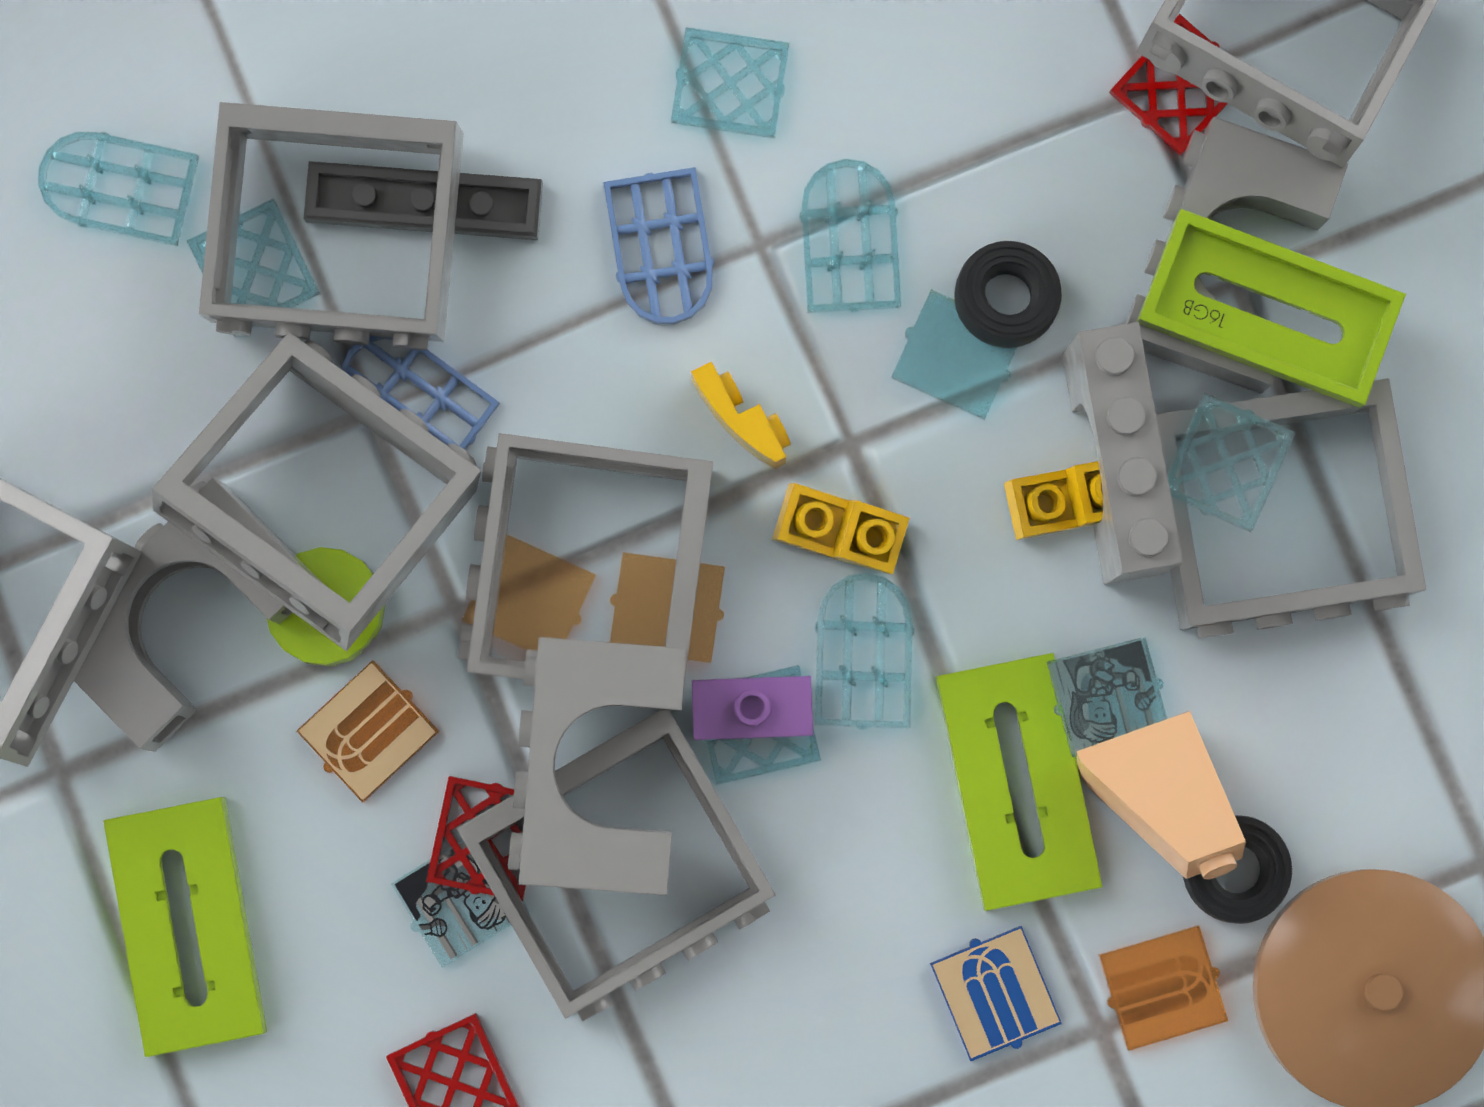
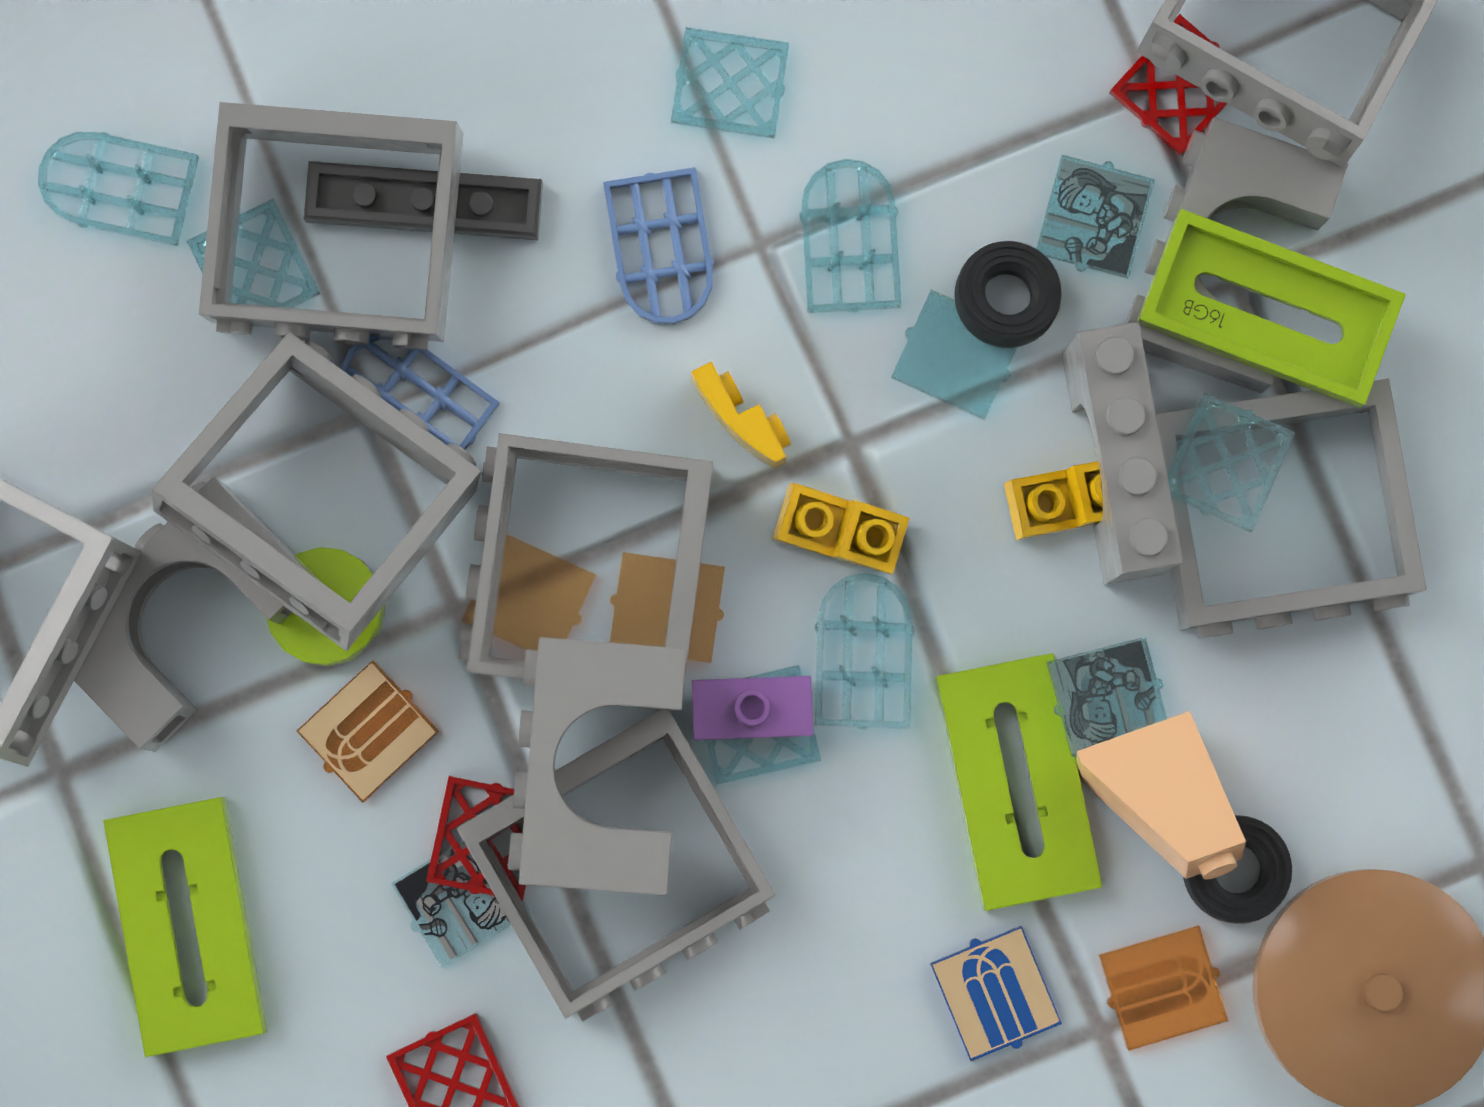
none -> clear light blue piece [1036,154,1155,279]

